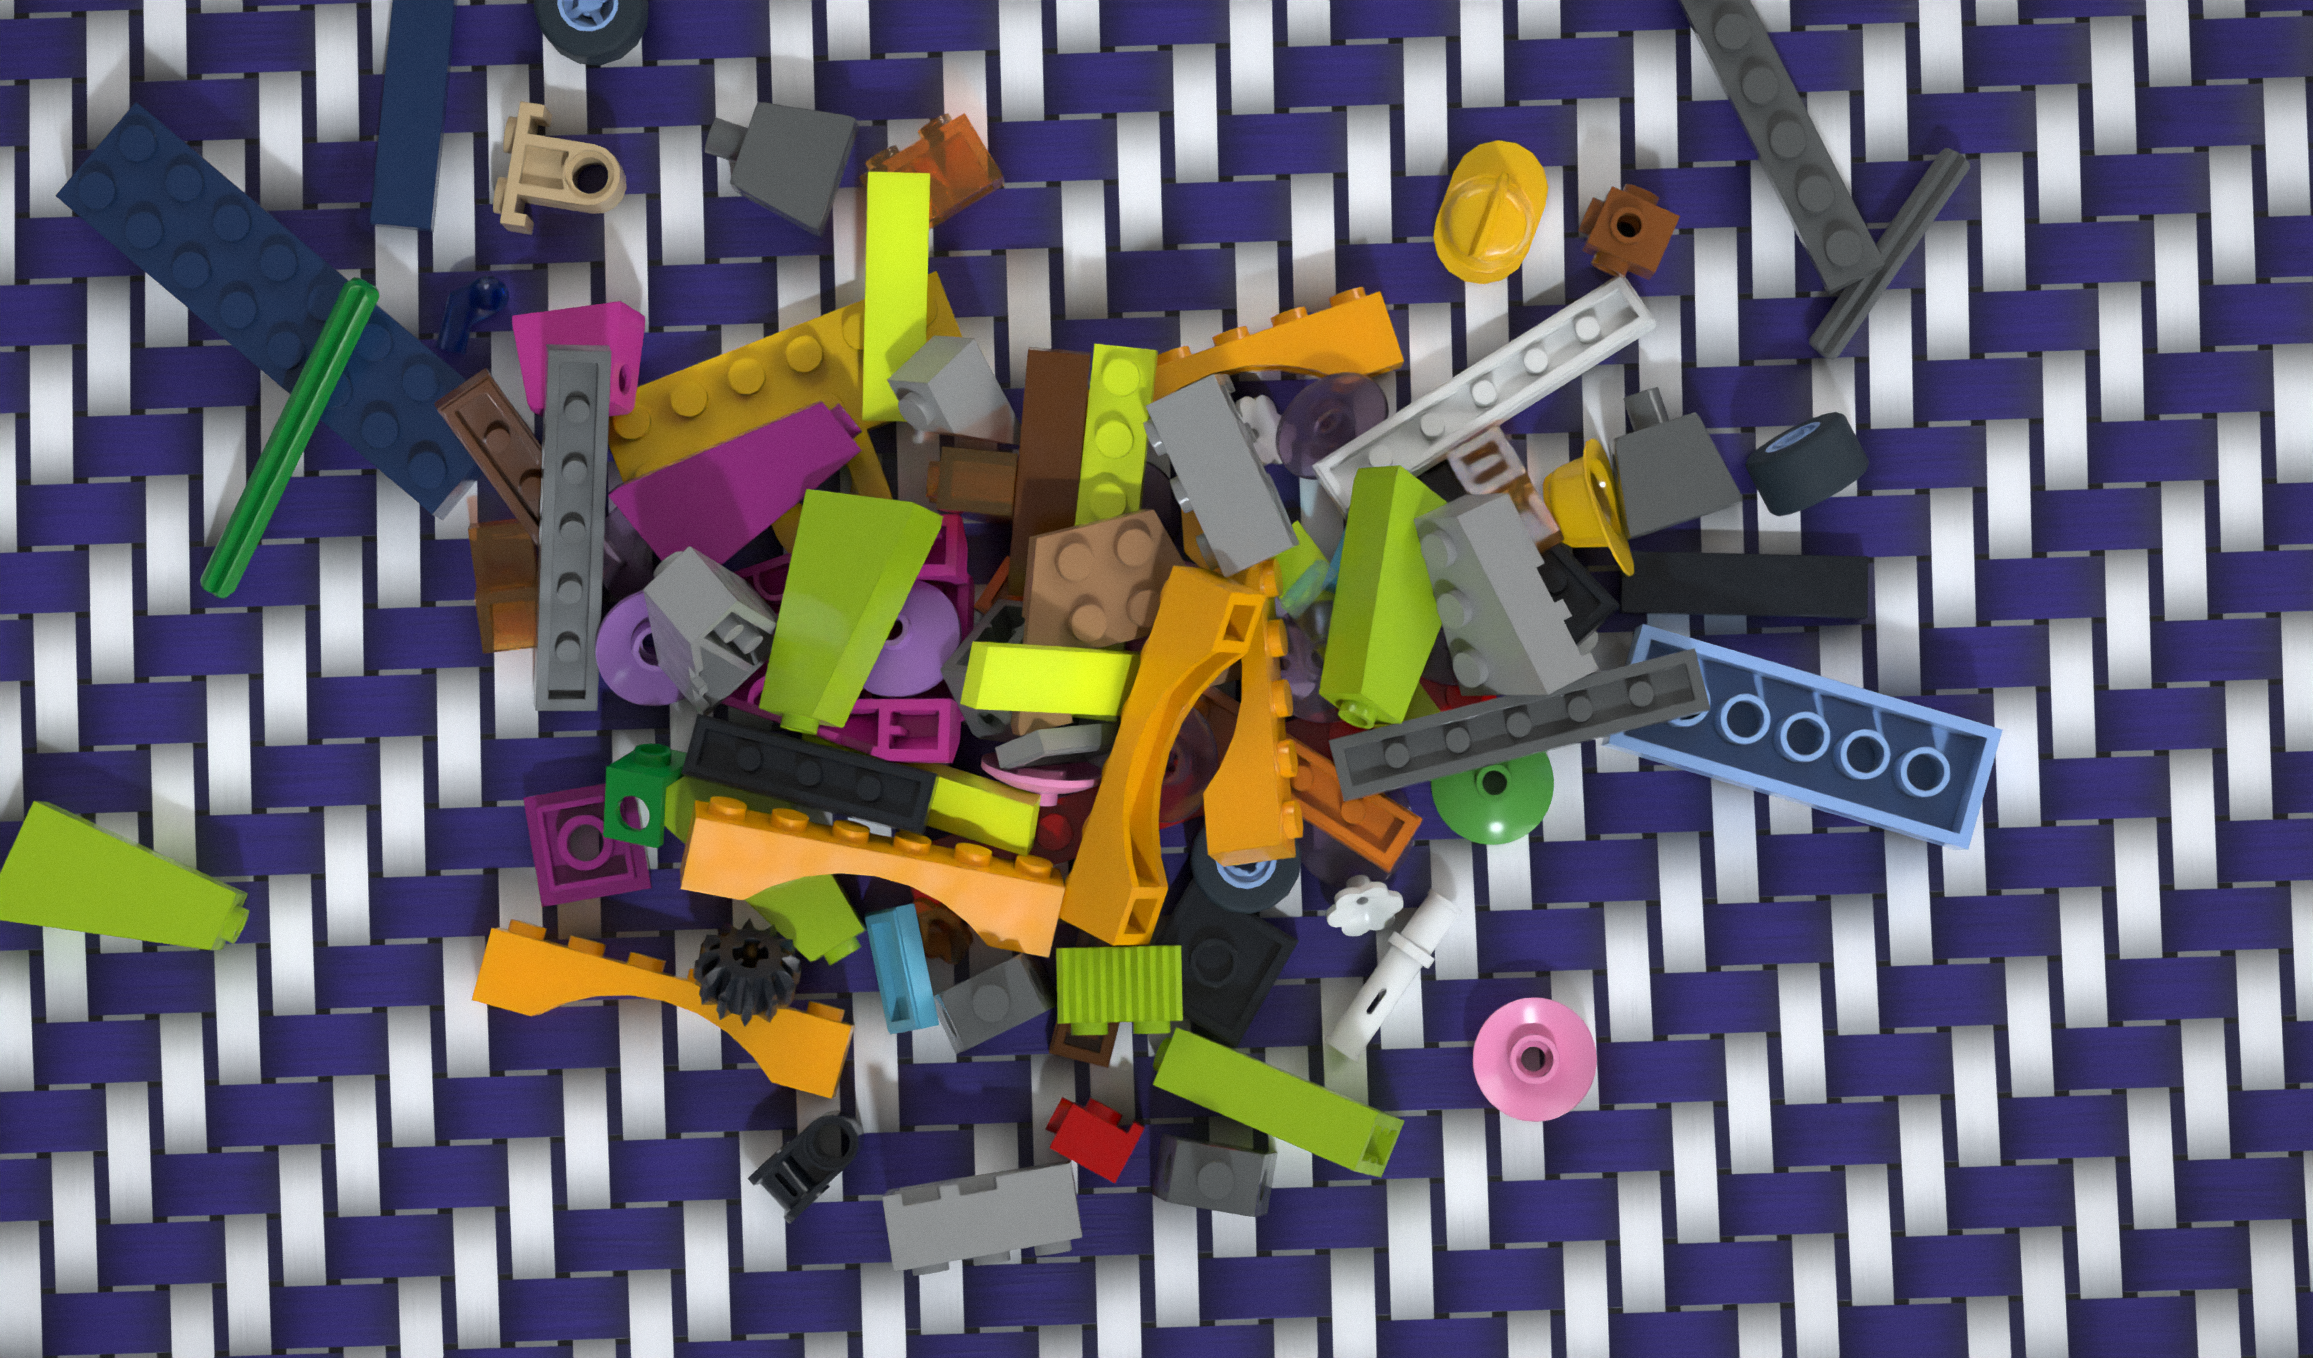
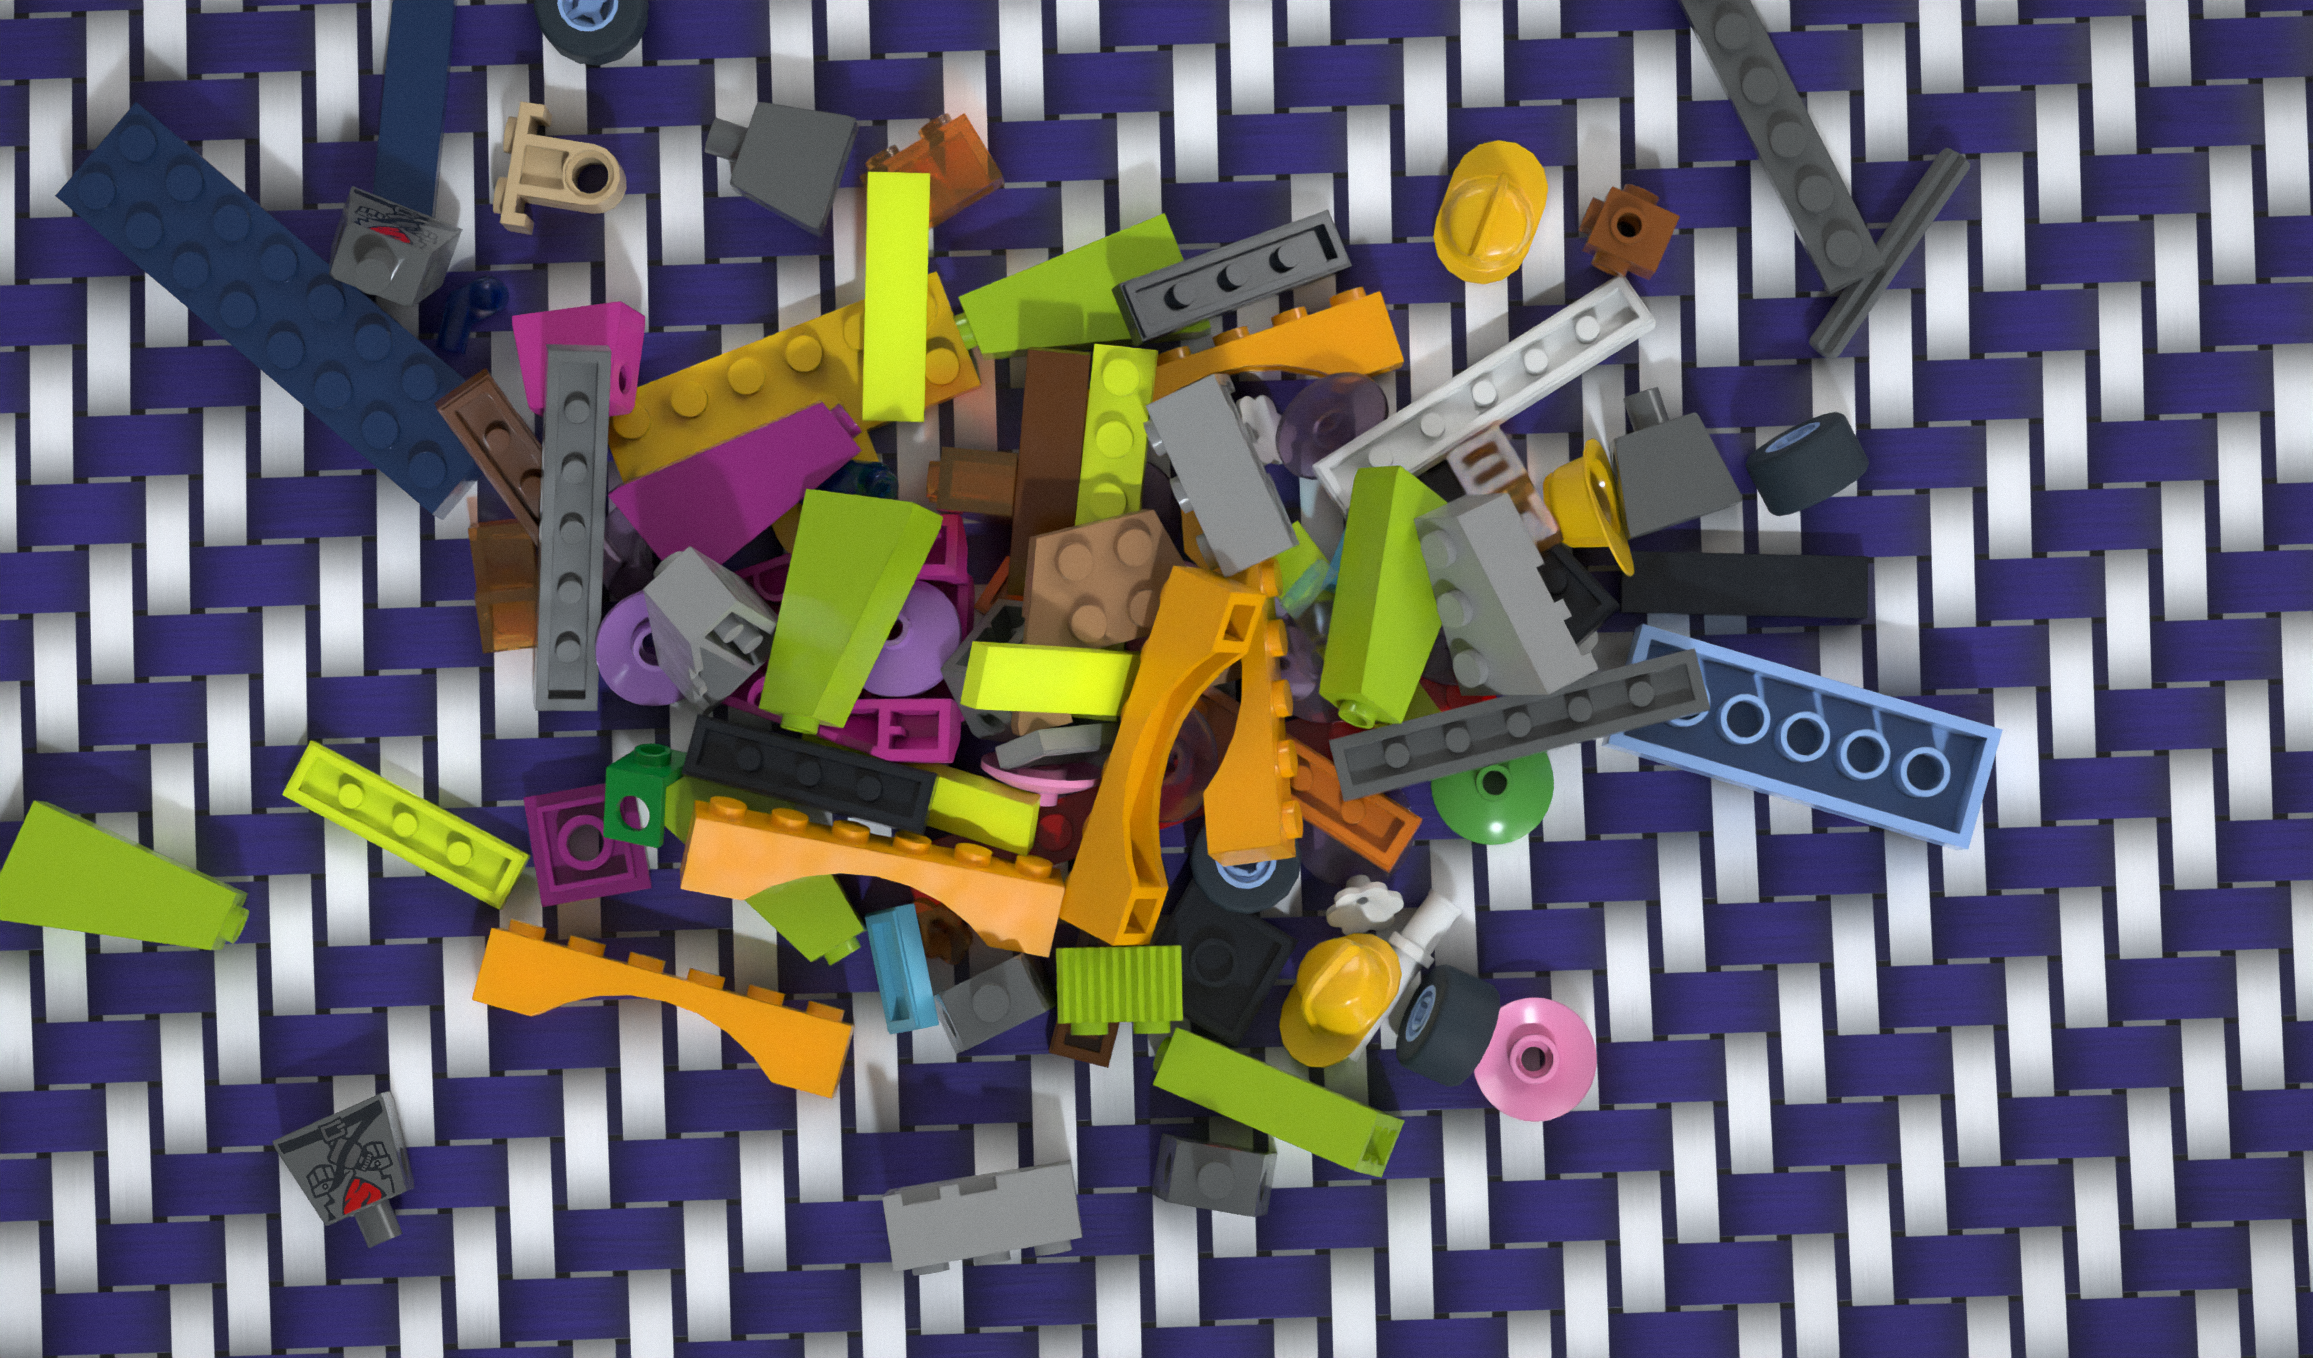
green axle [200,277,380,598] -> none
black gear [693,918,801,1027] -> none
black piece [748,1110,865,1224] -> none
light grey slope [887,335,1021,445] -> none
red brick [1045,1097,1145,1183] -> none
none -> dark grey torso [272,1091,415,1249]
none -> neon yellow tile [282,740,531,910]
none -> dark grey torso [329,186,463,307]
none -> arm [814,459,899,499]
none -> lime slope [953,213,1211,361]
none -> tile [1111,210,1352,347]
none -> yellow piece [1279,933,1402,1068]
none -> black wheel [1396,964,1500,1087]

